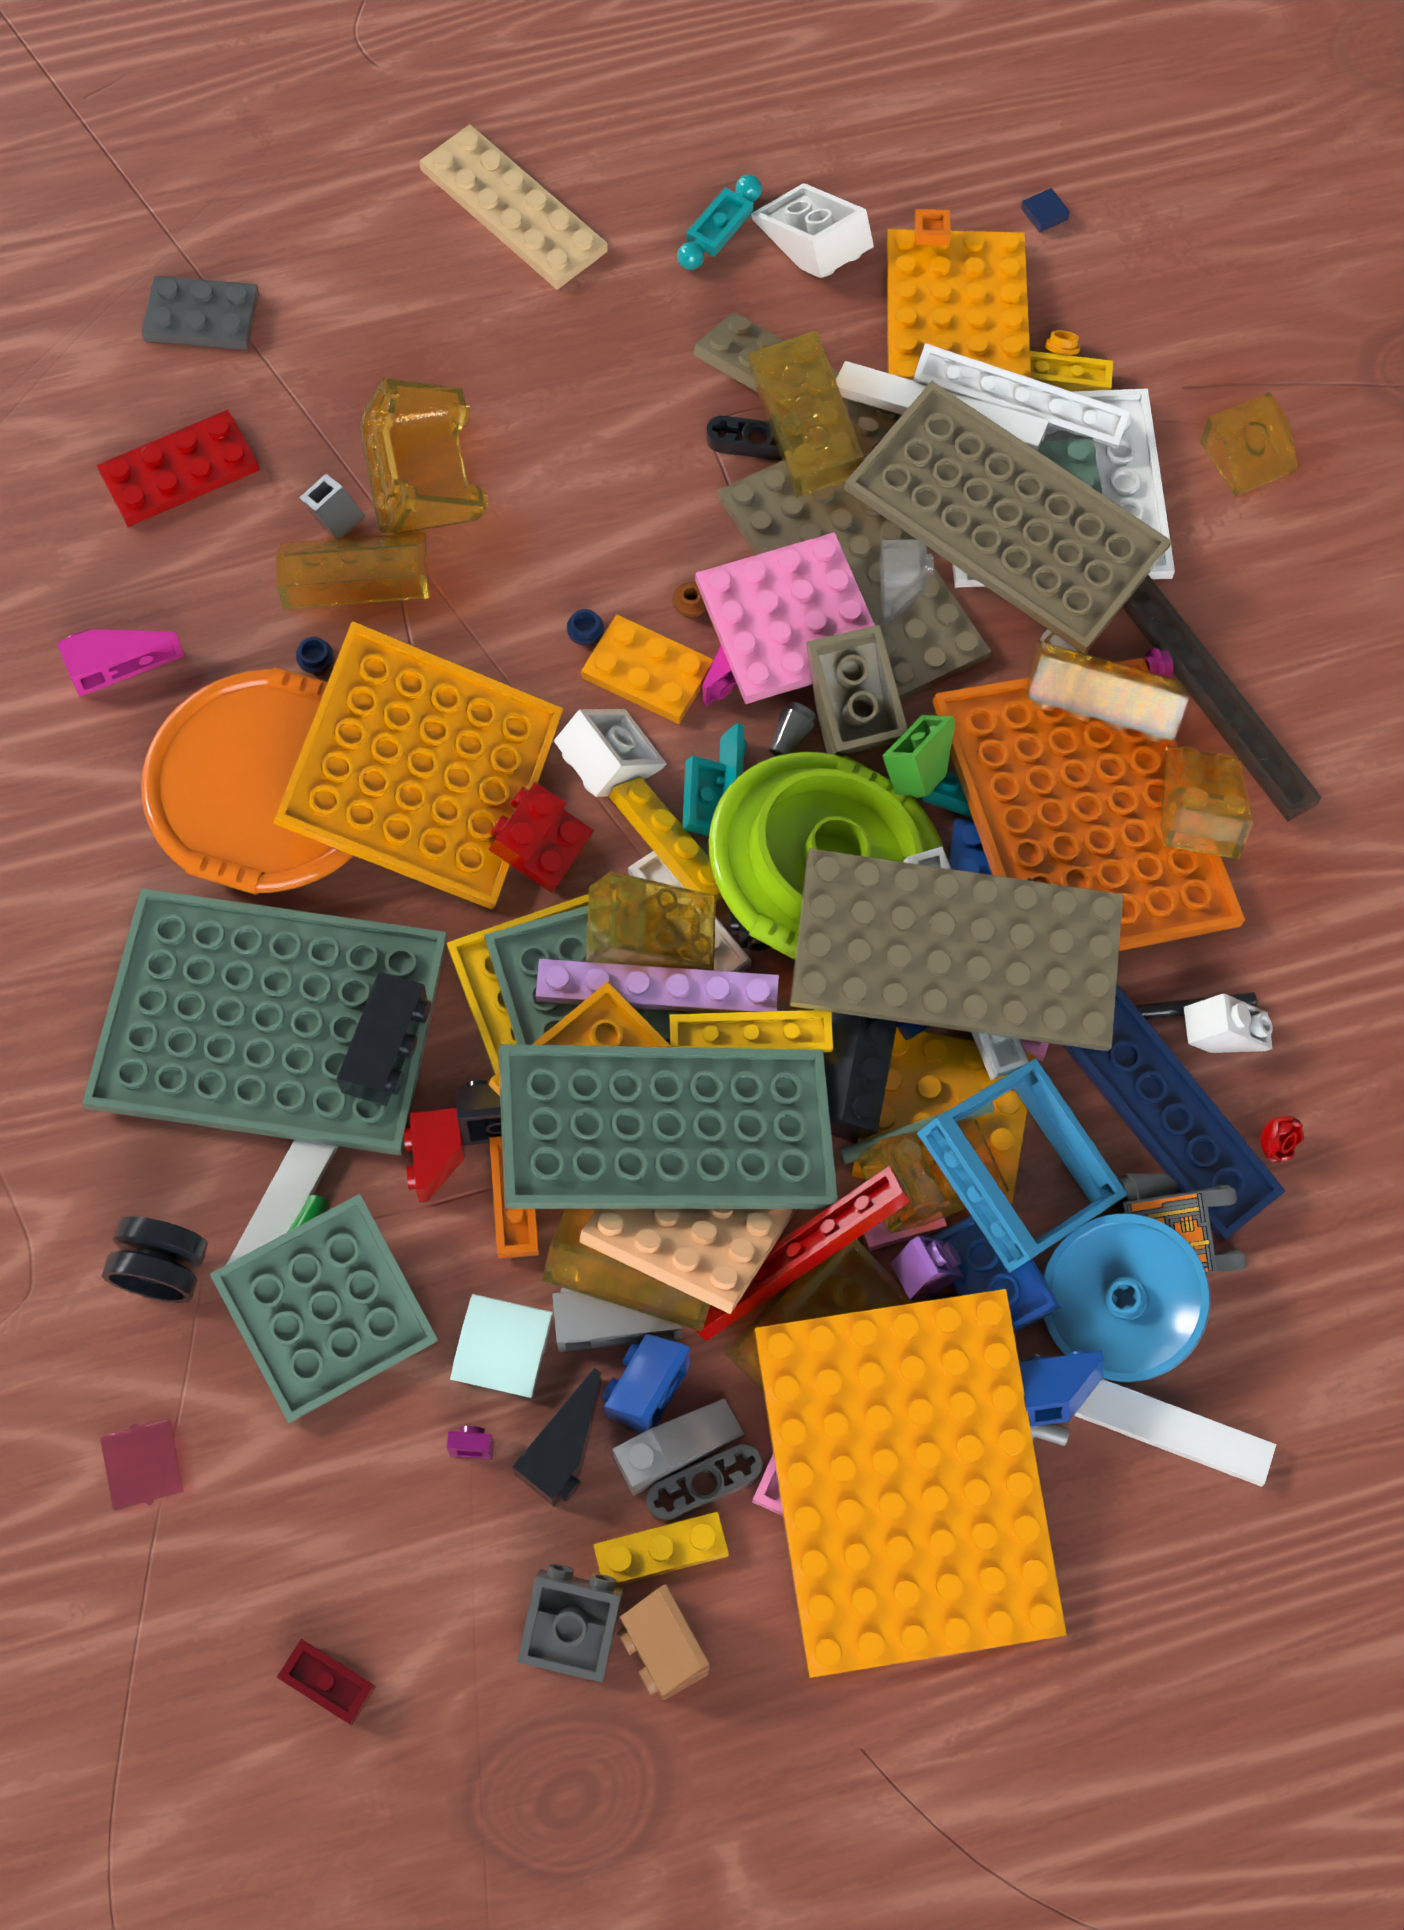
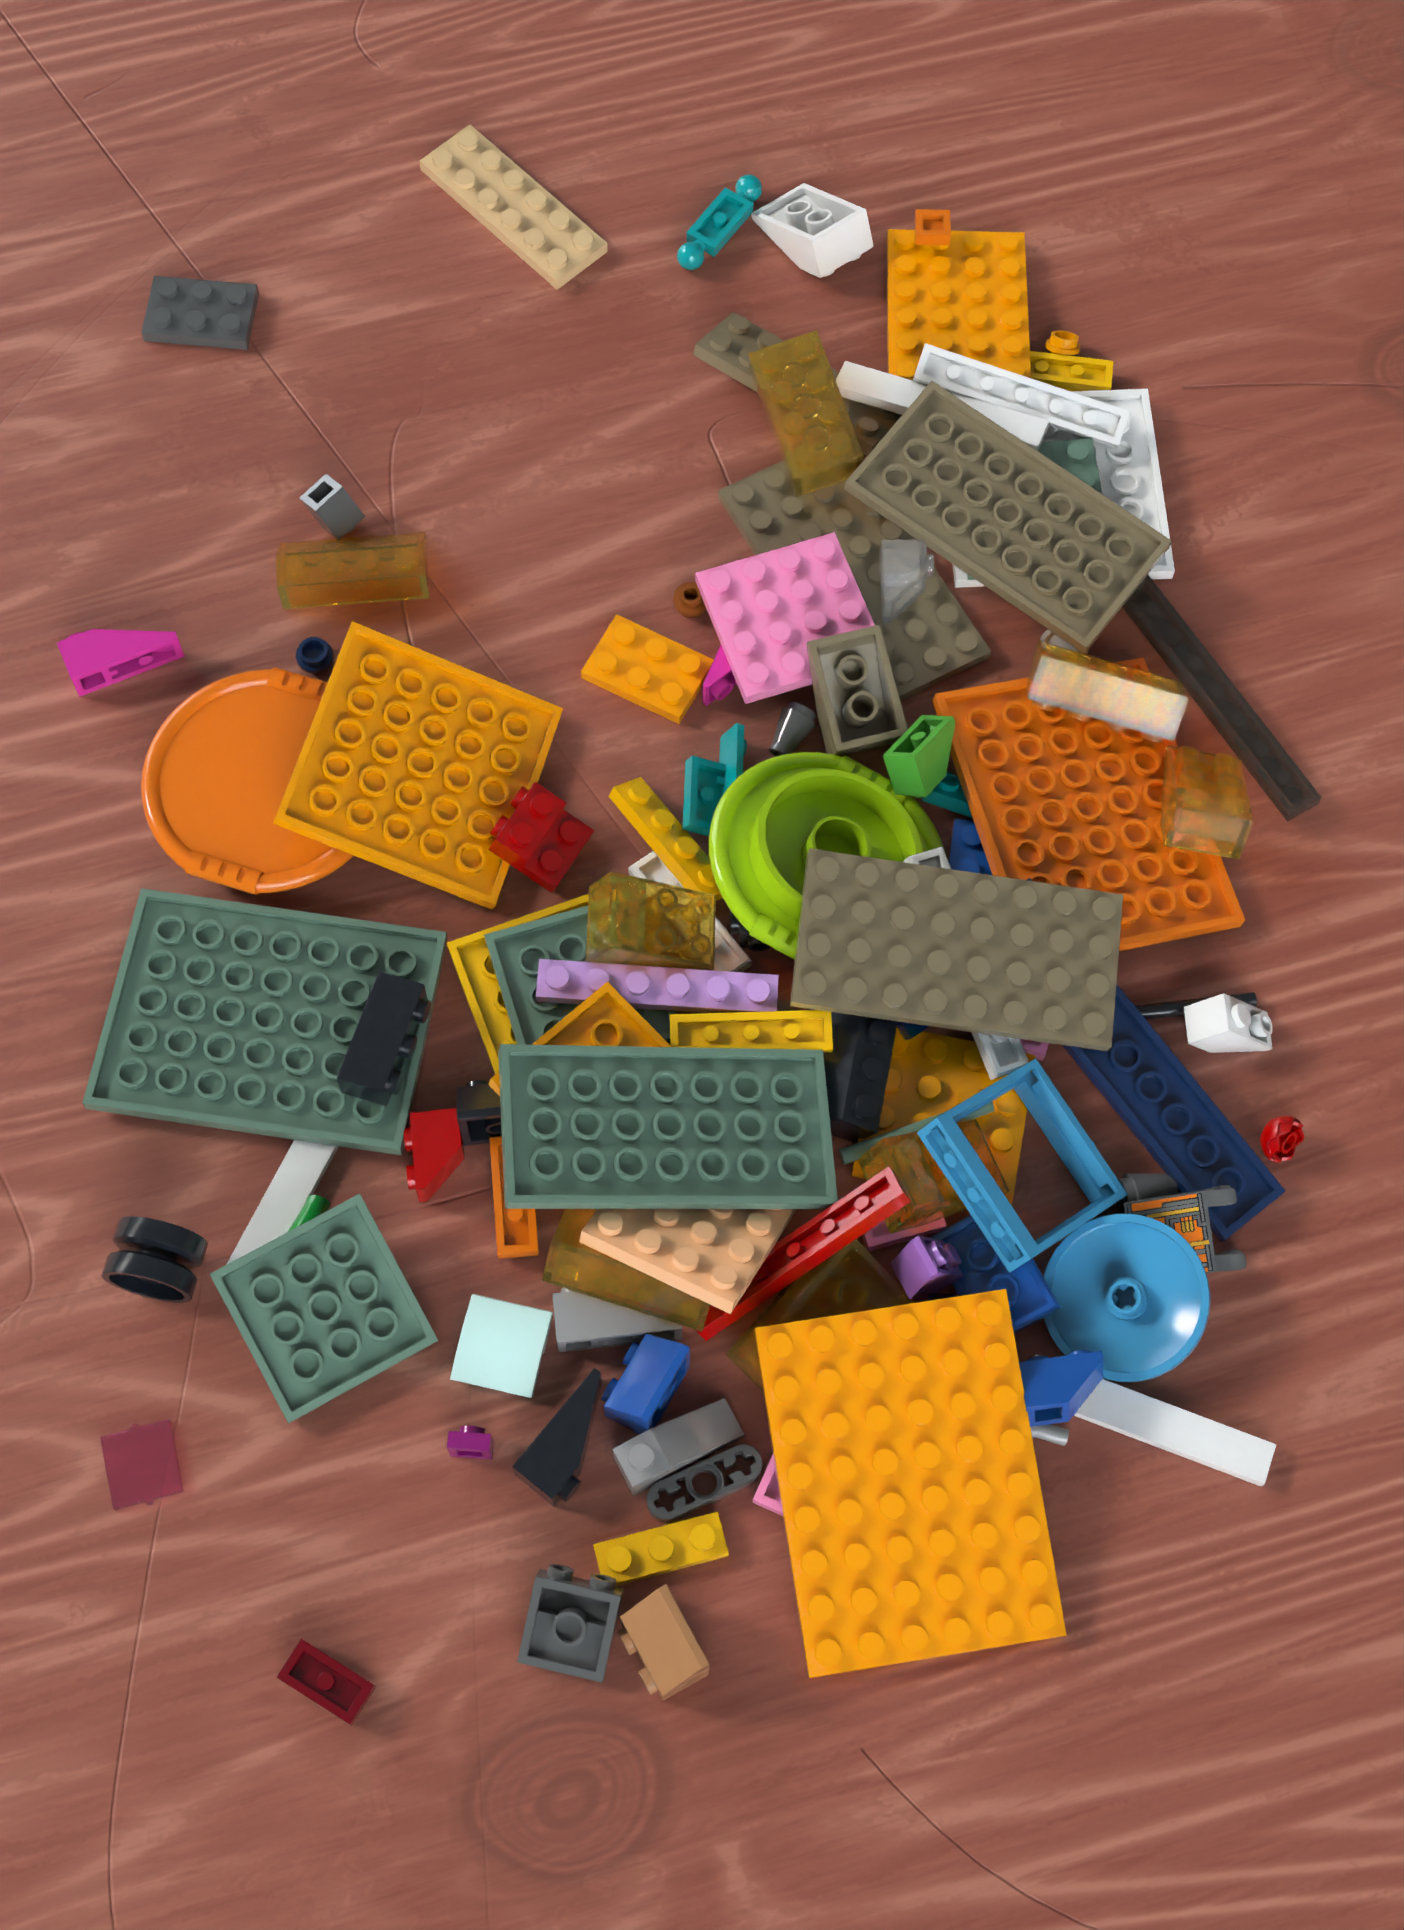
red plate [96,409,259,527] -> none
clear yellow windscreen [360,378,488,534] -> none
white slope [554,709,667,797] -> none
dark blue plate [567,609,604,645] -> none
black beam [706,416,809,461] -> none
dark blue tile [1021,188,1070,233] -> none
magenta plate [1143,648,1173,685] -> none
clear yellow slope [1200,392,1298,496] -> none

